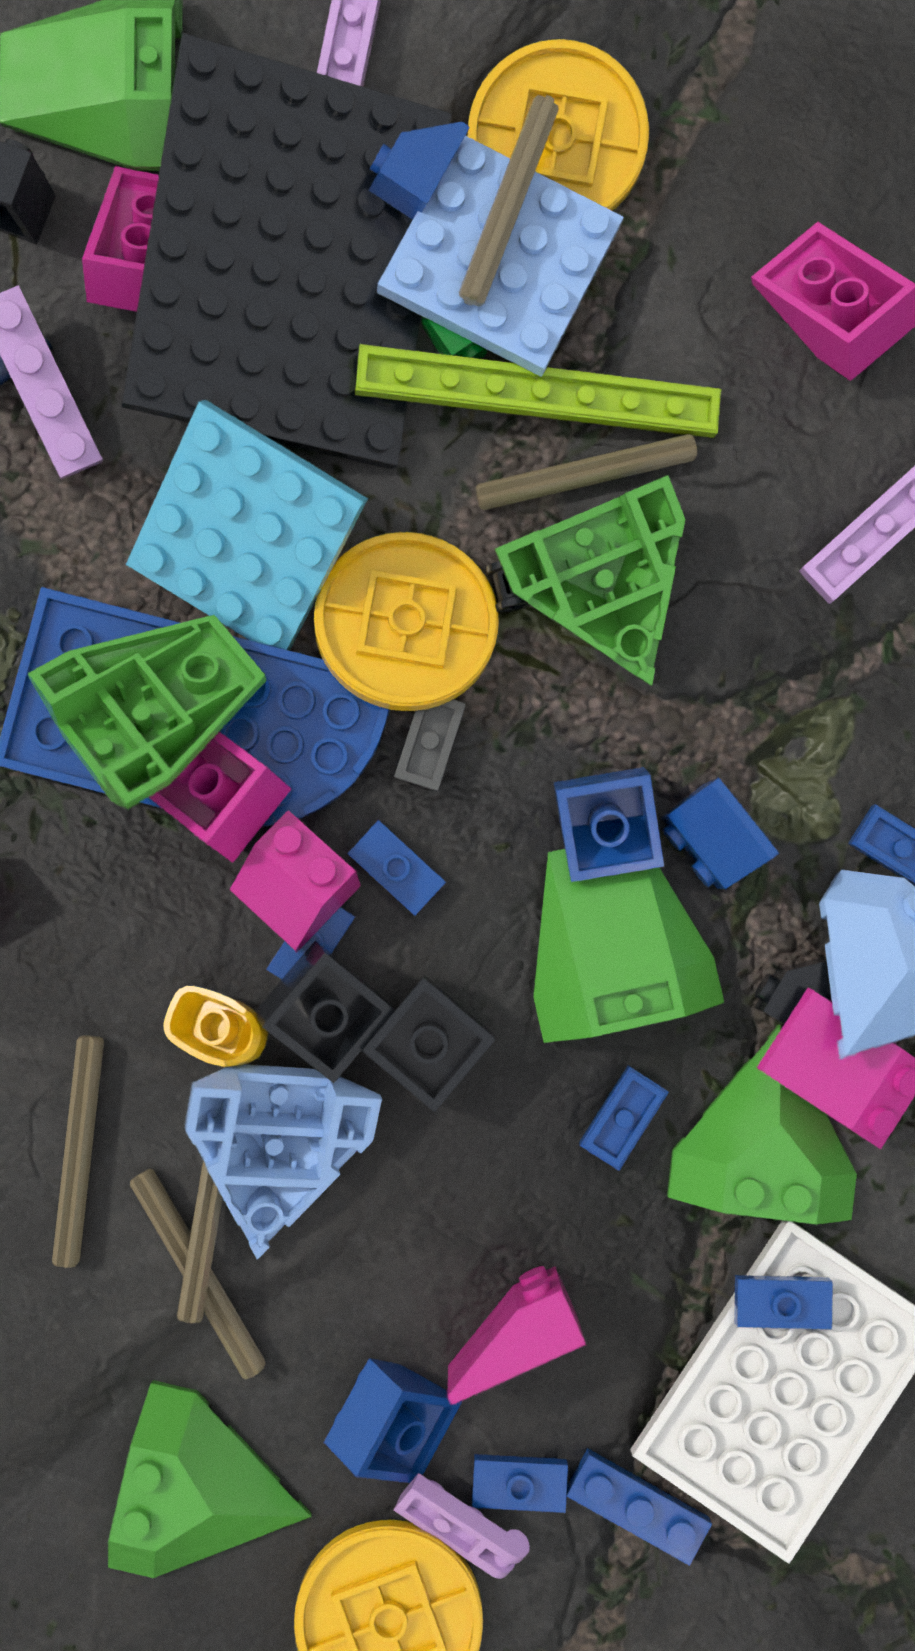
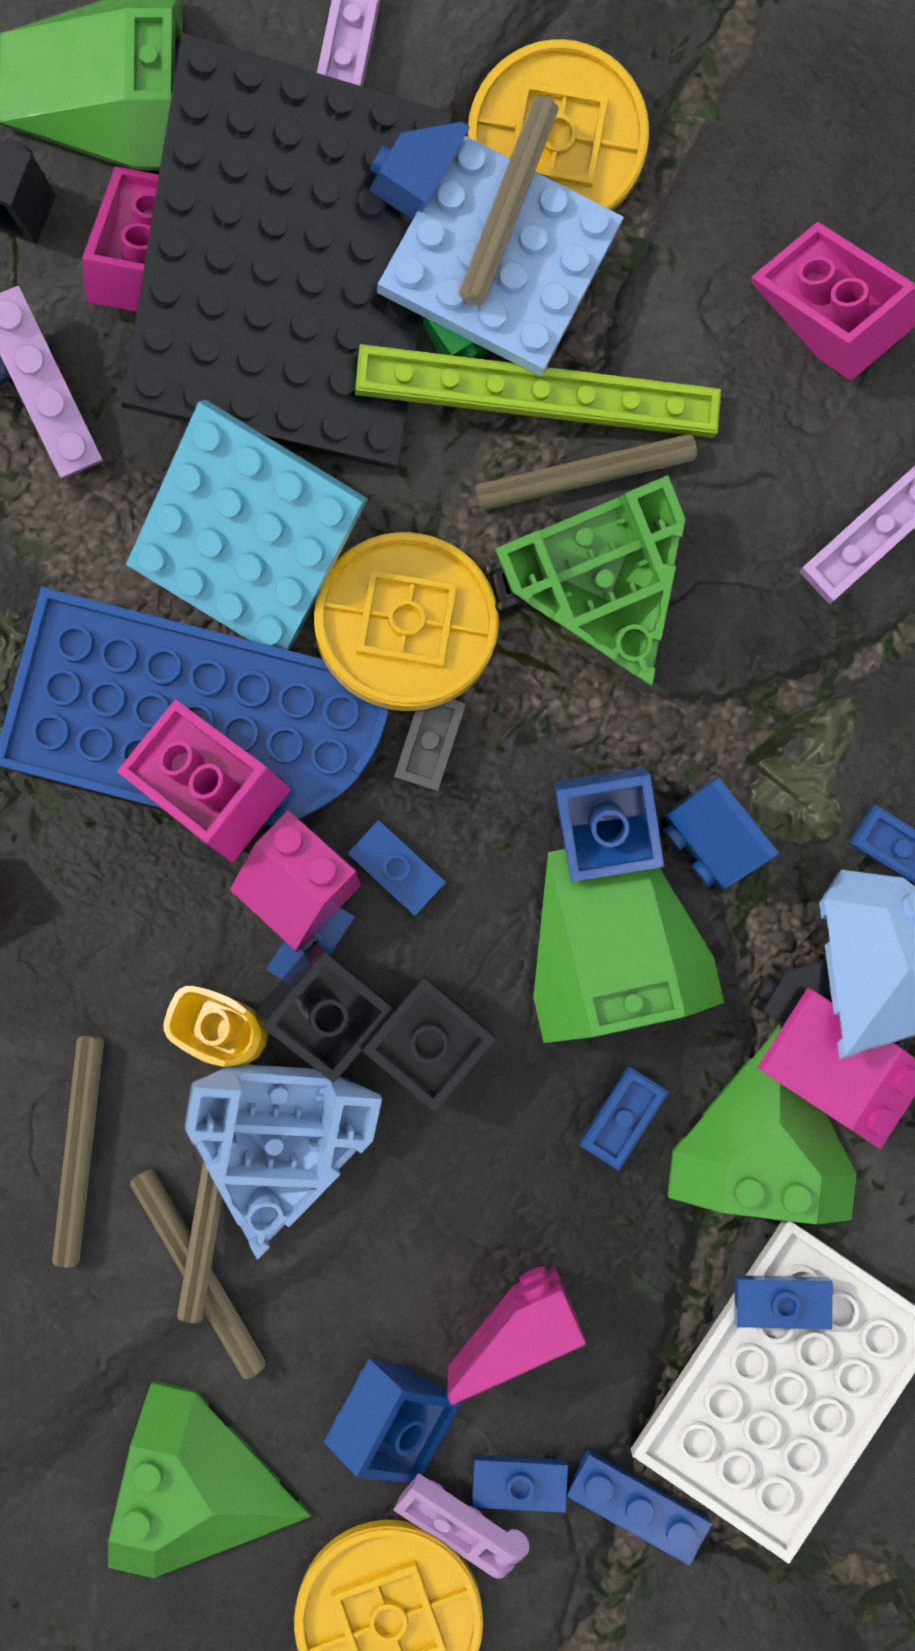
bright green wedge [28,615,266,809] -> none

